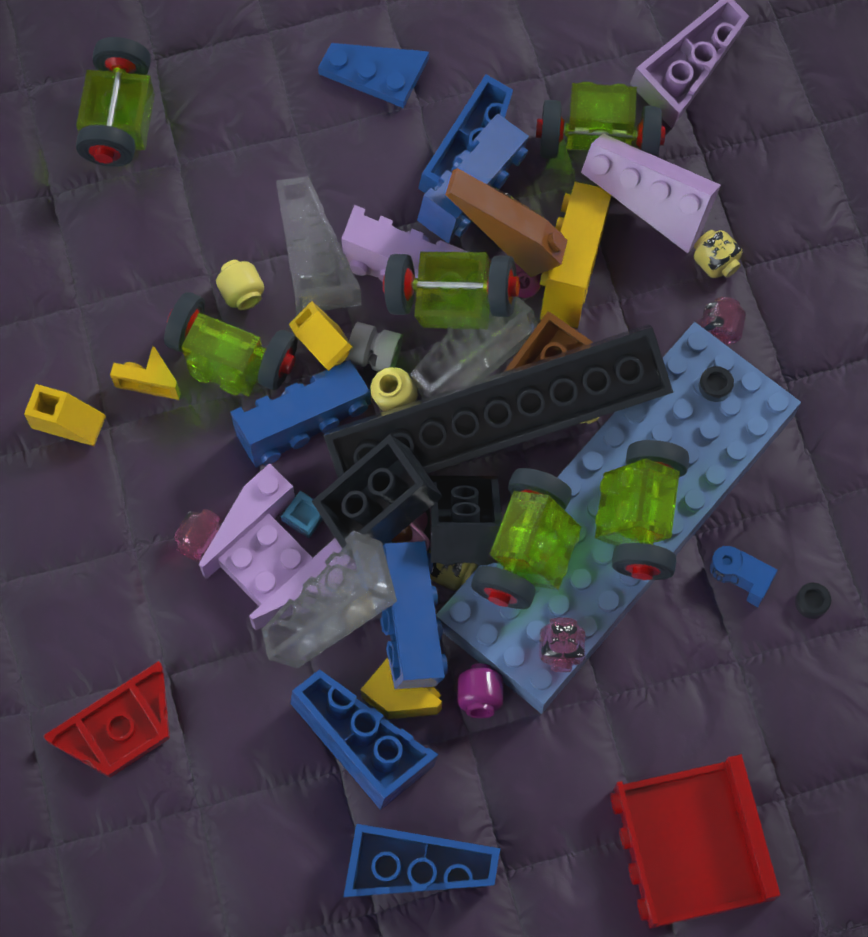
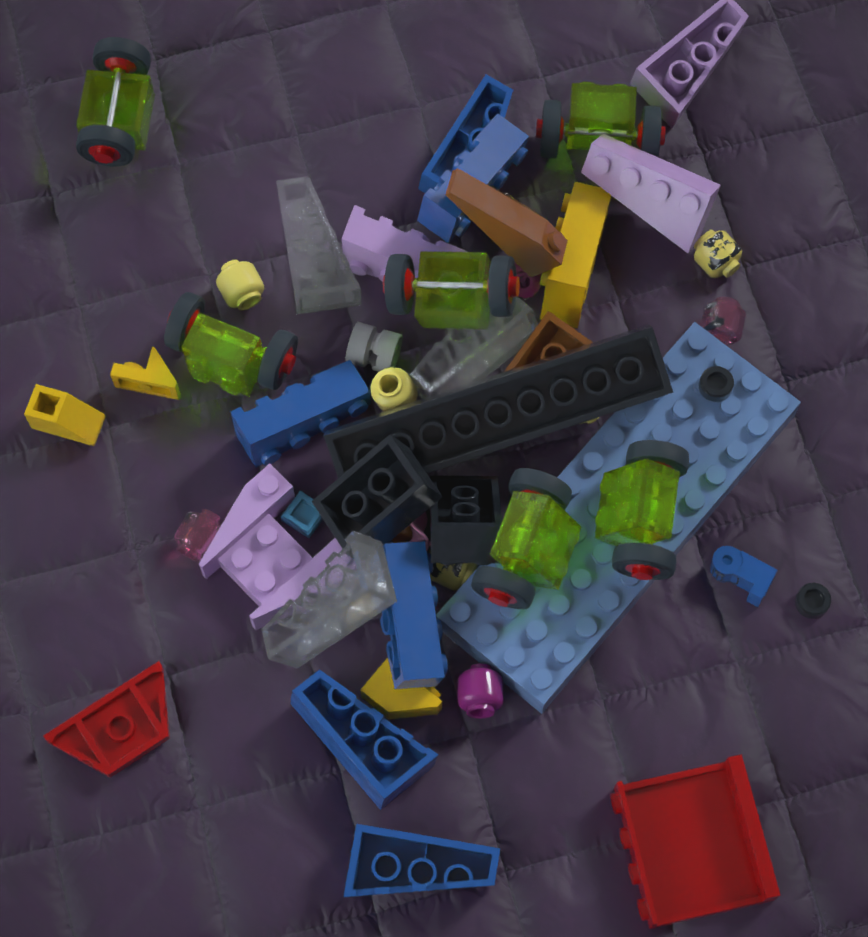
yellow slope [289,301,352,371] -> none
blue wing [318,43,429,108] -> none
clear pink head [539,618,586,672] -> none

